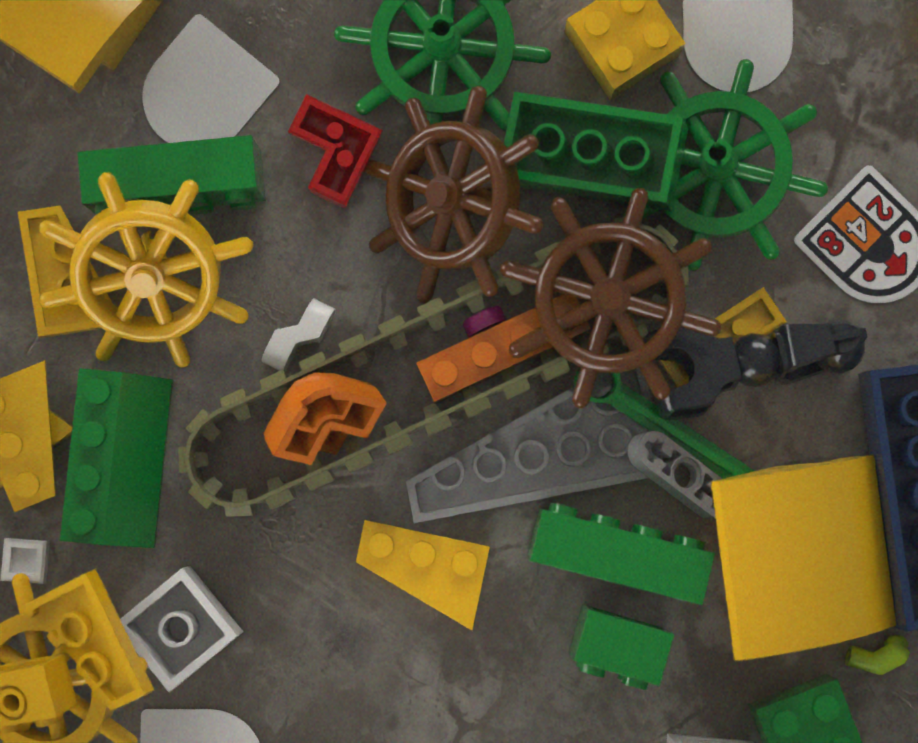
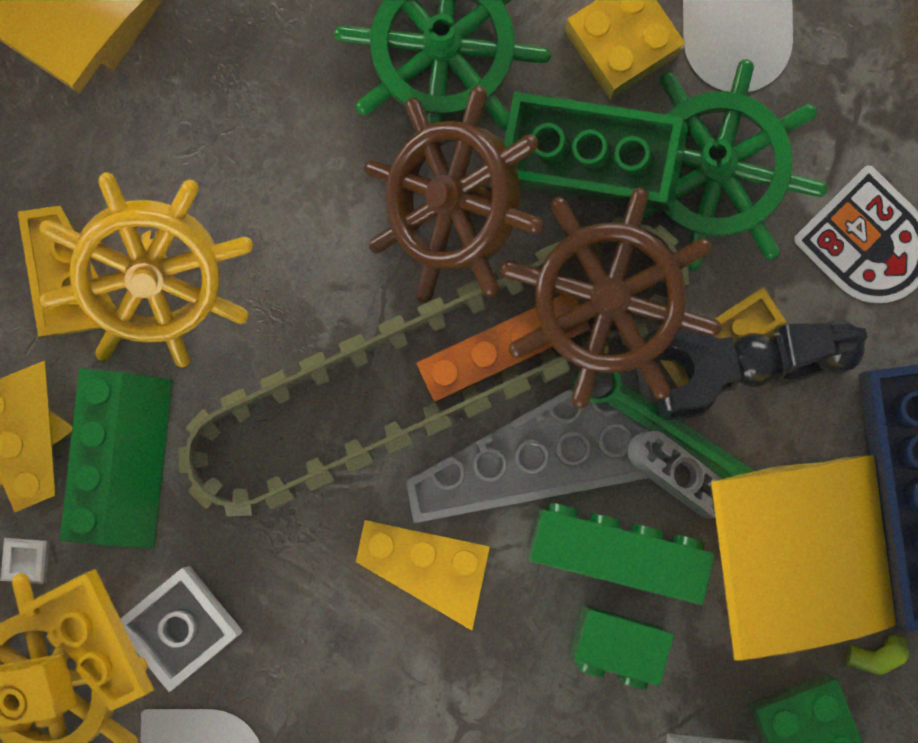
green brick [77,135,266,215] -> none
white sticker [142,14,279,143] -> none
white piece [261,298,336,371] -> none
orange brick [263,373,387,465] -> none
red brick [288,94,383,208] -> none
dark pink tile [462,306,507,338] -> none

